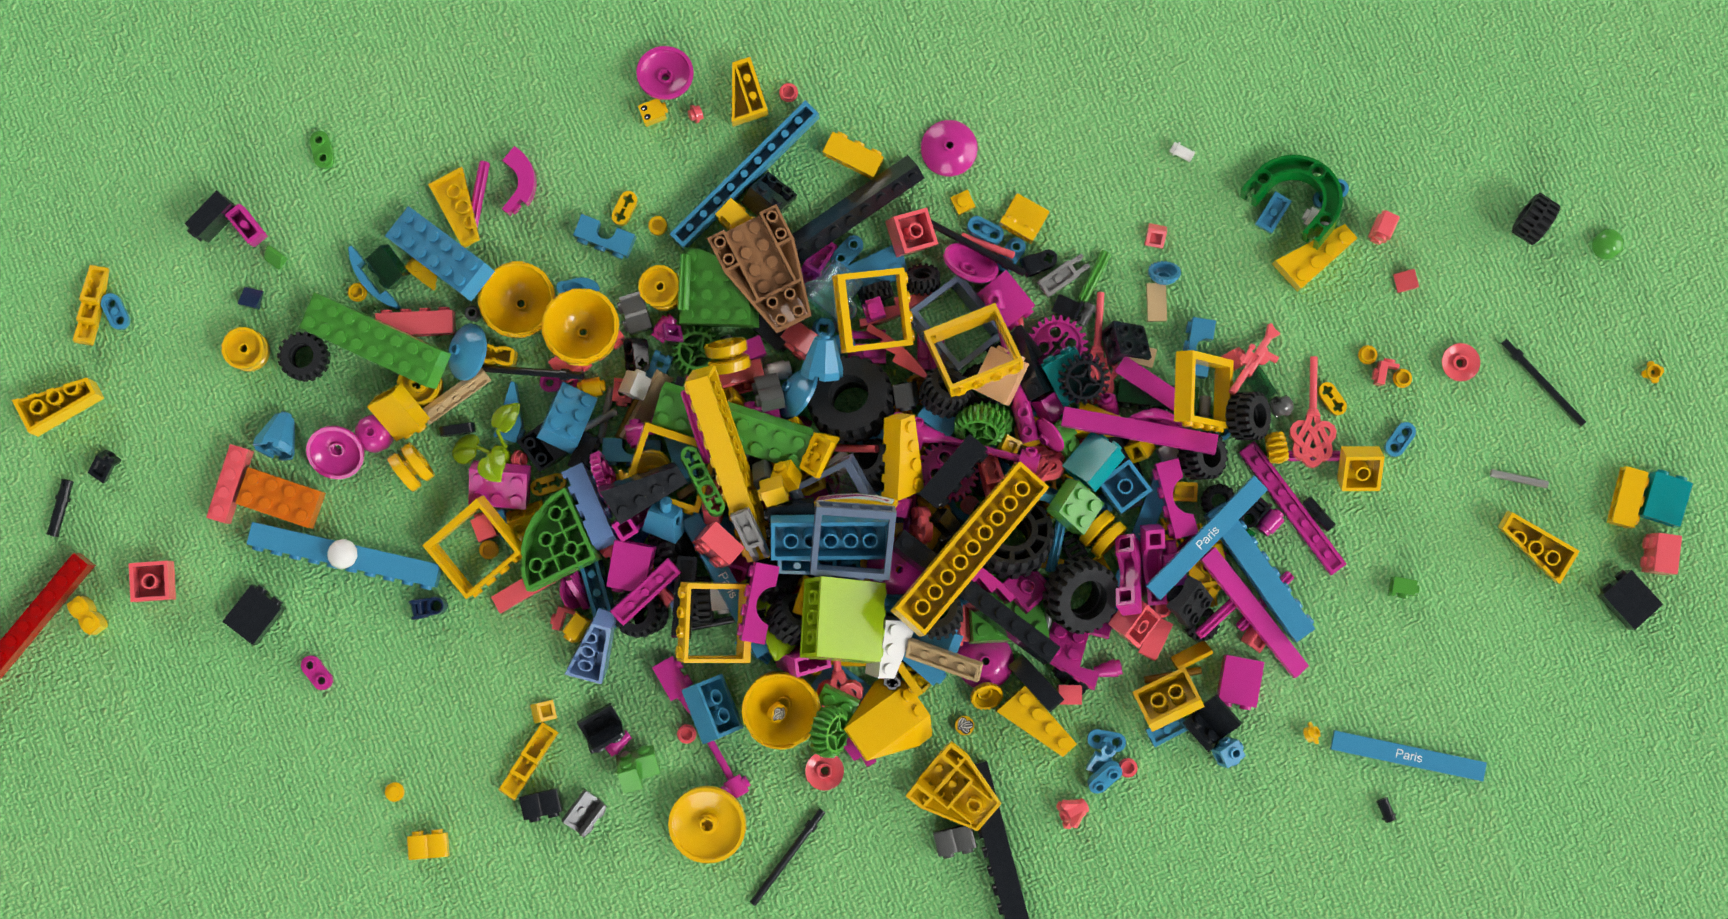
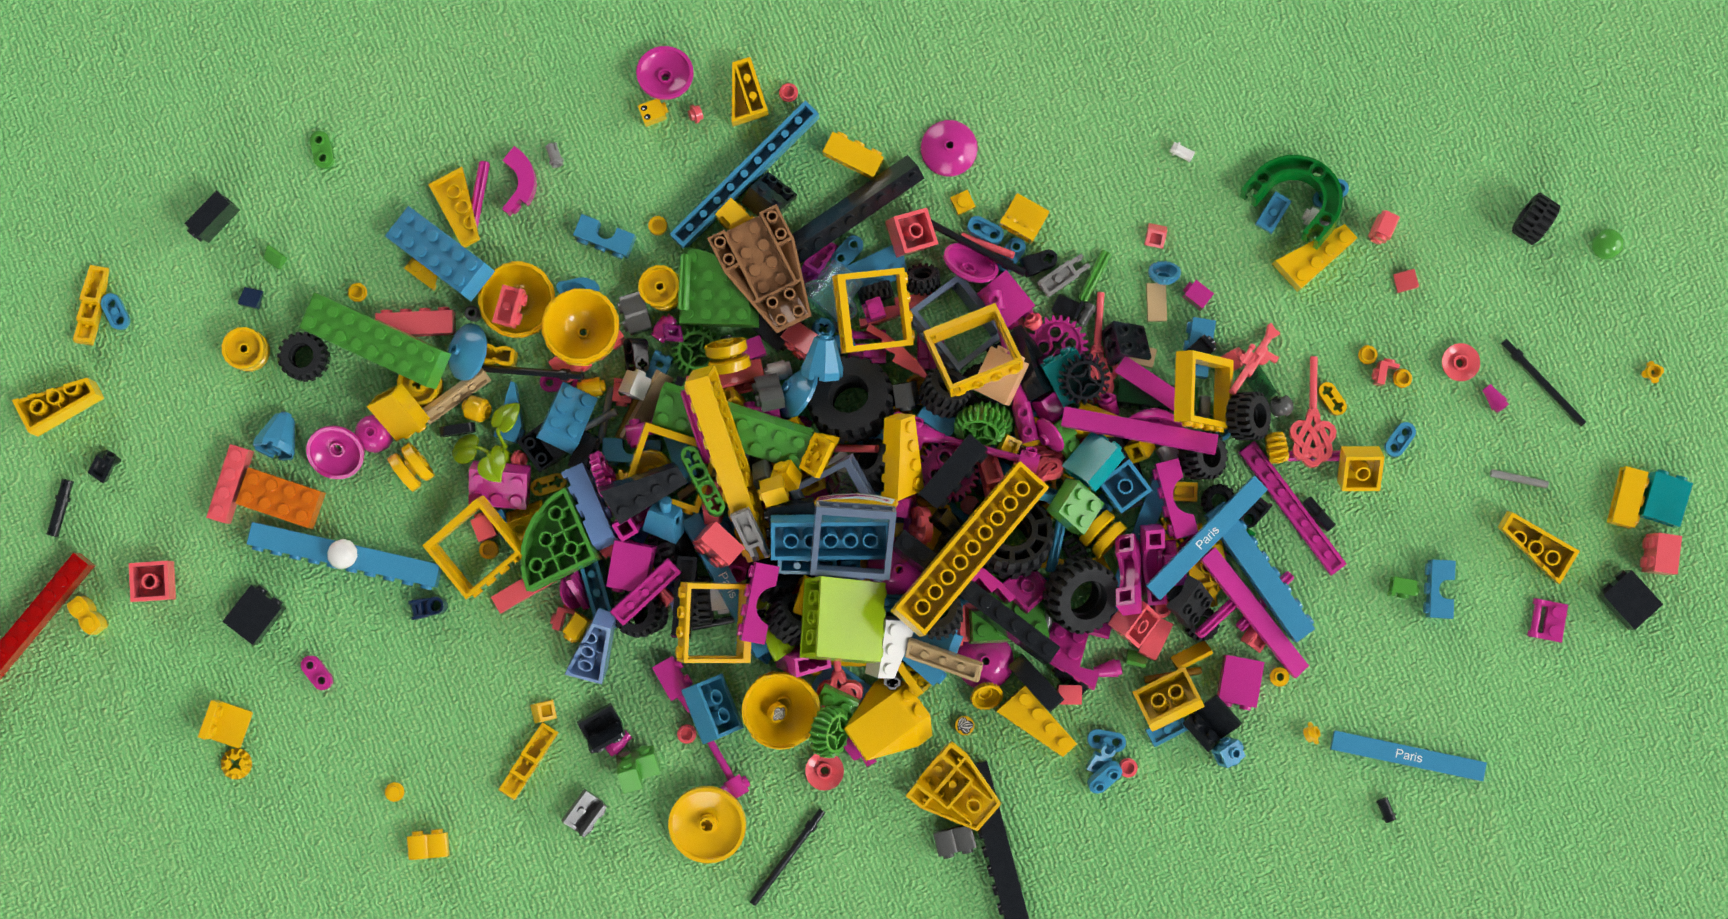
dark pink brick [225,203,268,247] -> none
dark azure slope [348,245,401,310] -> none
clear green brick [365,244,410,290] -> none
black brick [519,787,564,823] -> none
yellow beam [612,191,638,226] -> none
coral rock [1056,798,1089,829] -> none
dark pink brick [1256,508,1285,537] -> none
none -> yellow bracket [198,700,253,749]
none -> yellow gear [220,748,252,779]
none -> yellow head [461,395,492,422]
none -> coral bracket [492,285,528,329]
none -> light grey pin [545,142,564,168]
none -> coral plate [1024,313,1043,330]
none -> bright green slope [1125,649,1146,668]
none -> dark pink brick [1182,280,1214,311]
none -> black bracket [1185,334,1217,365]
none -> yellow plate [1270,667,1289,687]
none -> dark azure arch [1423,559,1456,619]
none -> dark pink cone [1482,384,1509,413]
none -> dark pink plate [1527,598,1568,643]

